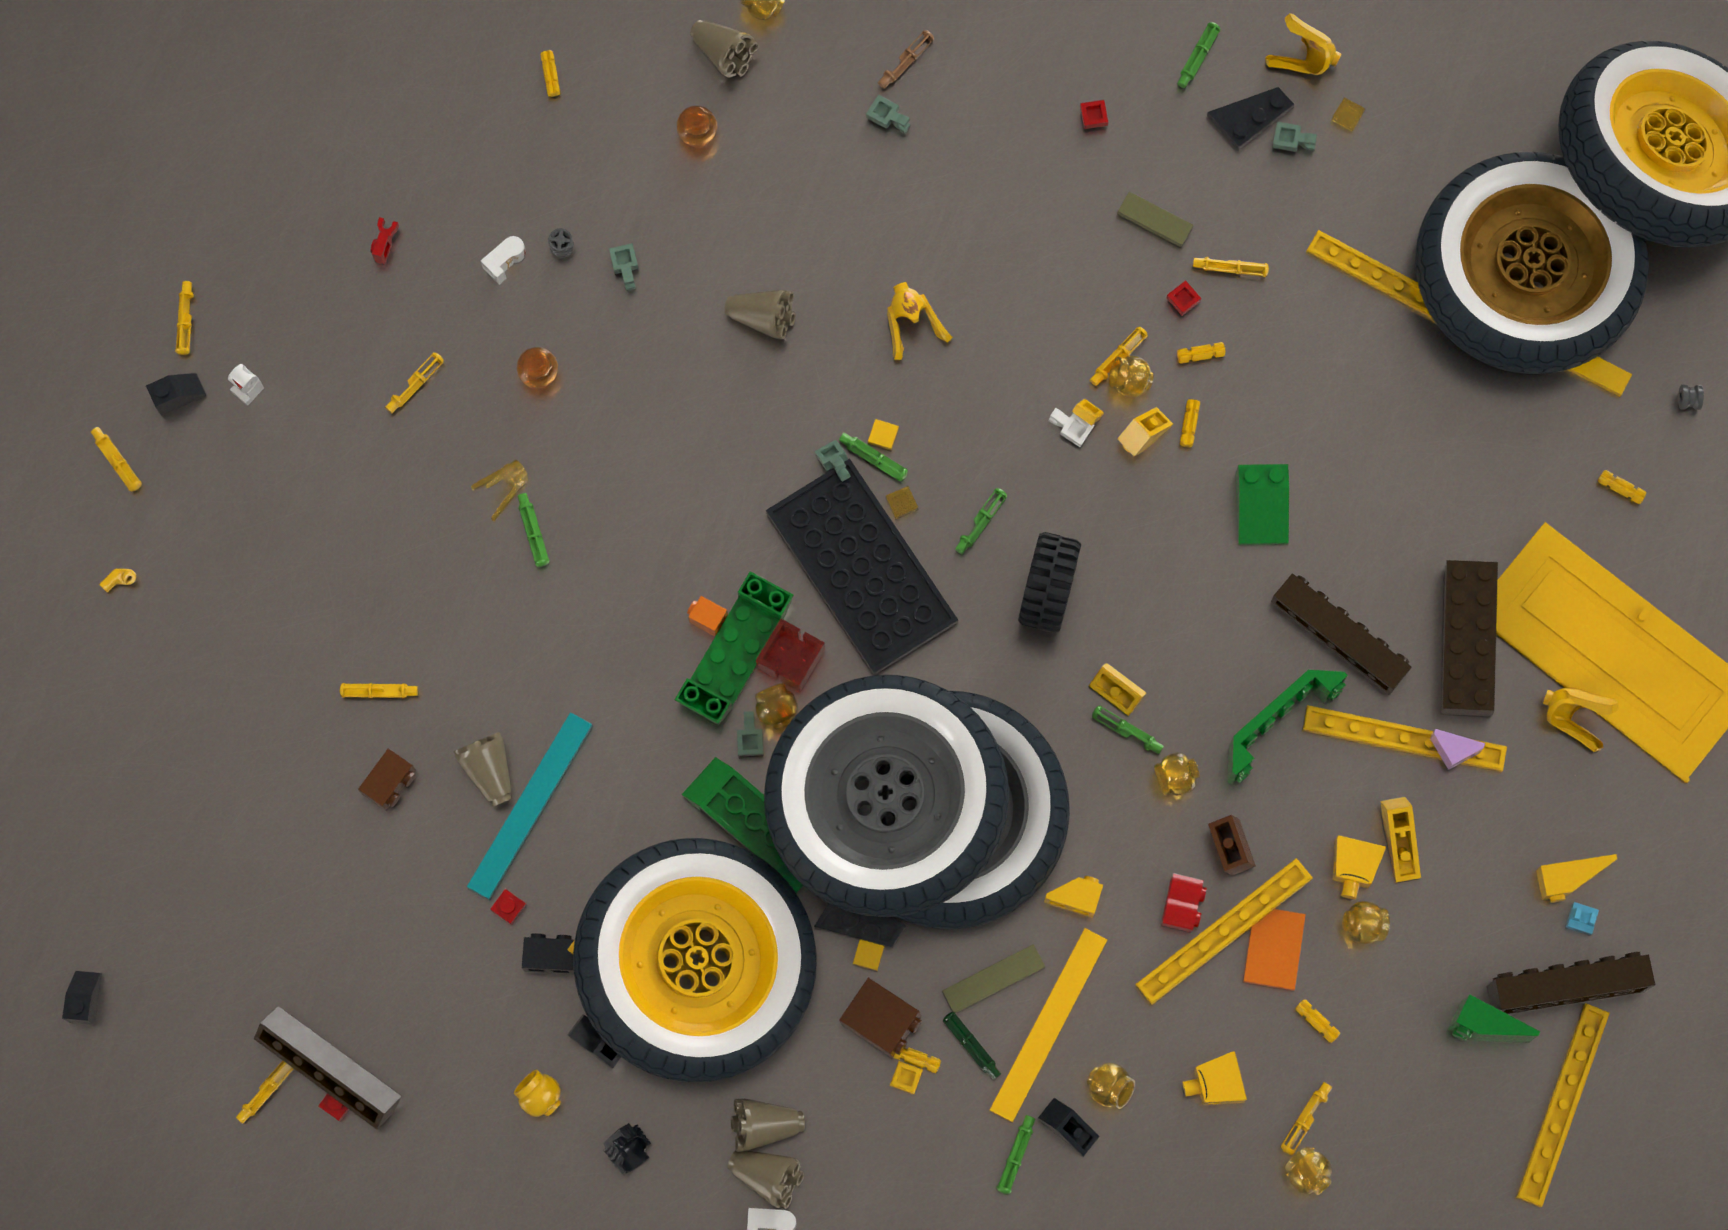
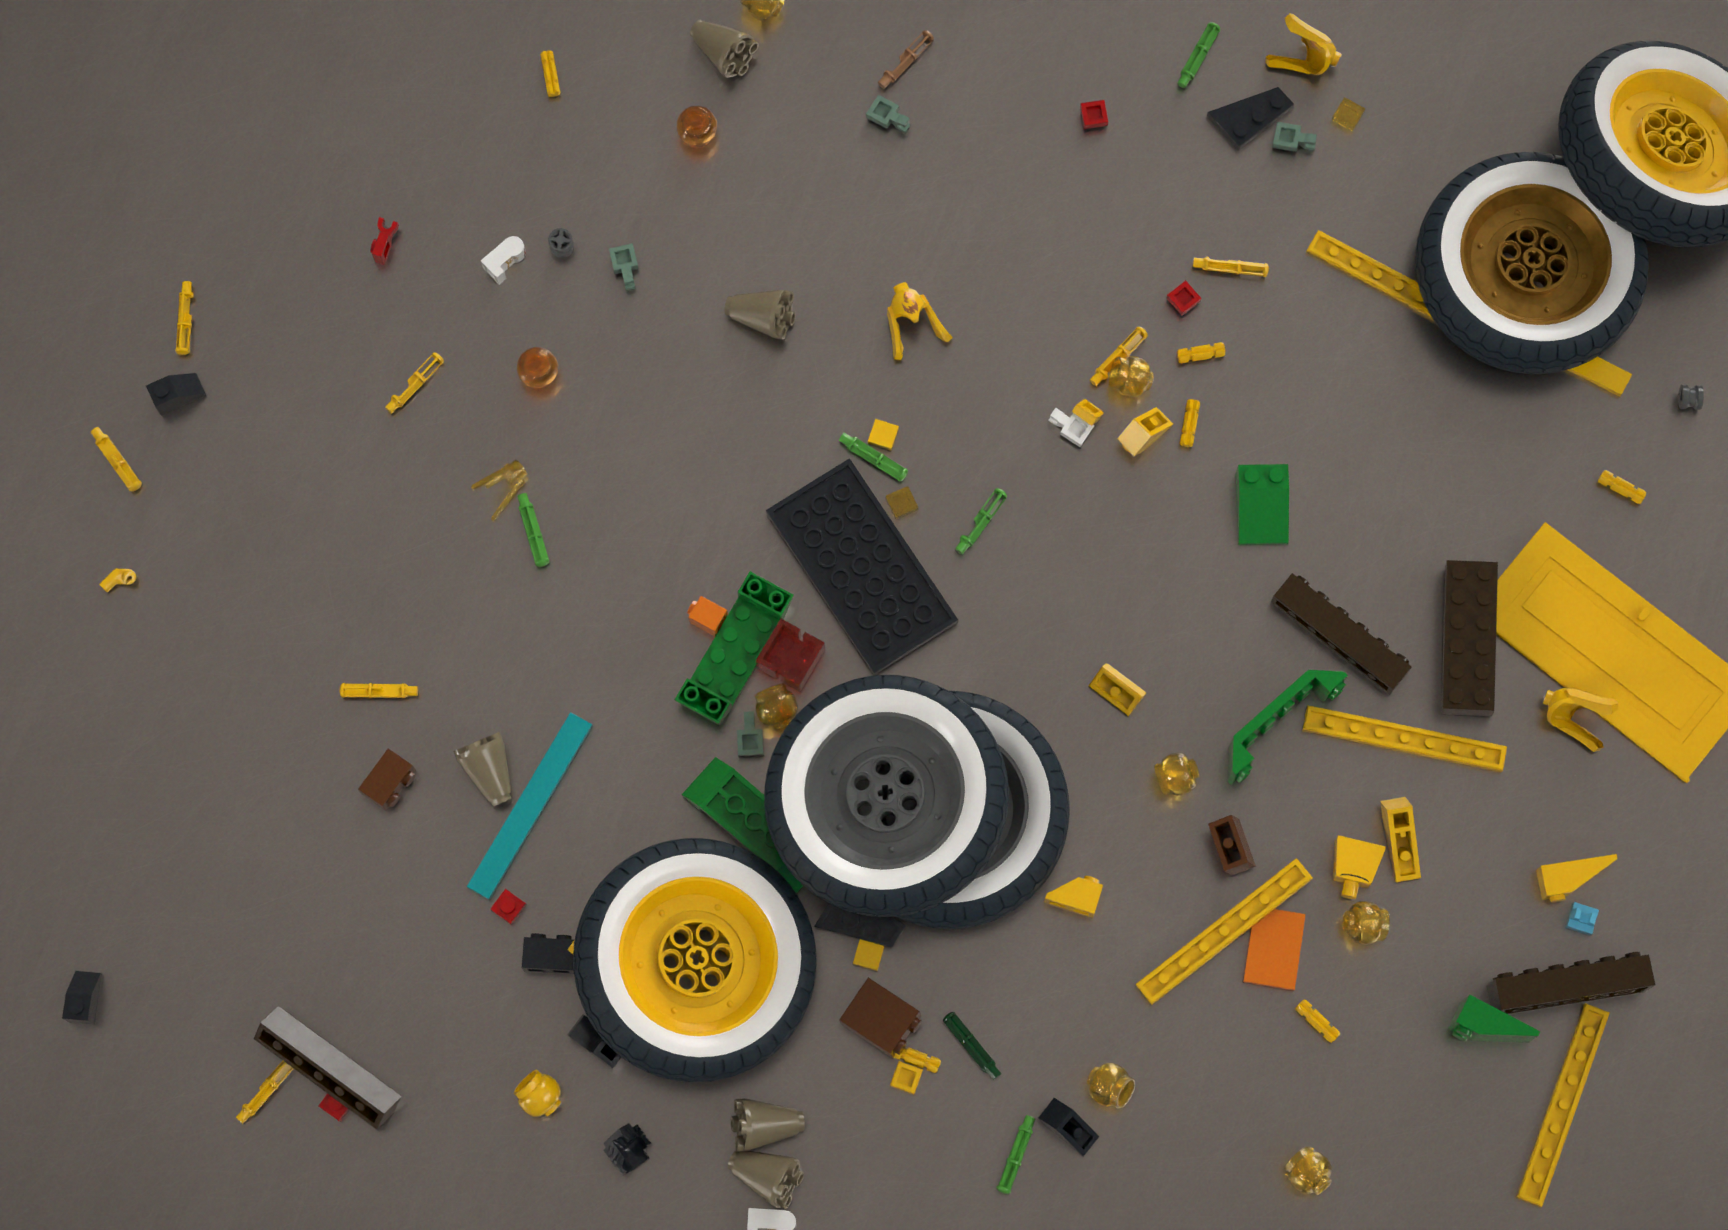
white leg [228,364,264,406] -> none
sand green plate [814,440,851,481] -> none
olive tile [942,944,1045,1013] -> none
yellow tile [989,928,1107,1123] -> none
black tyre [1018,532,1081,633] -> none
bright green piece [1092,705,1164,754] -> none
olive tile [1117,191,1193,248] -> none
red brick [1161,873,1207,932] -> none
yellow torso [1182,1051,1247,1105] -> none
yellow piece [1281,1082,1332,1155] -> none
lavender slope [1430,729,1485,770] -> none

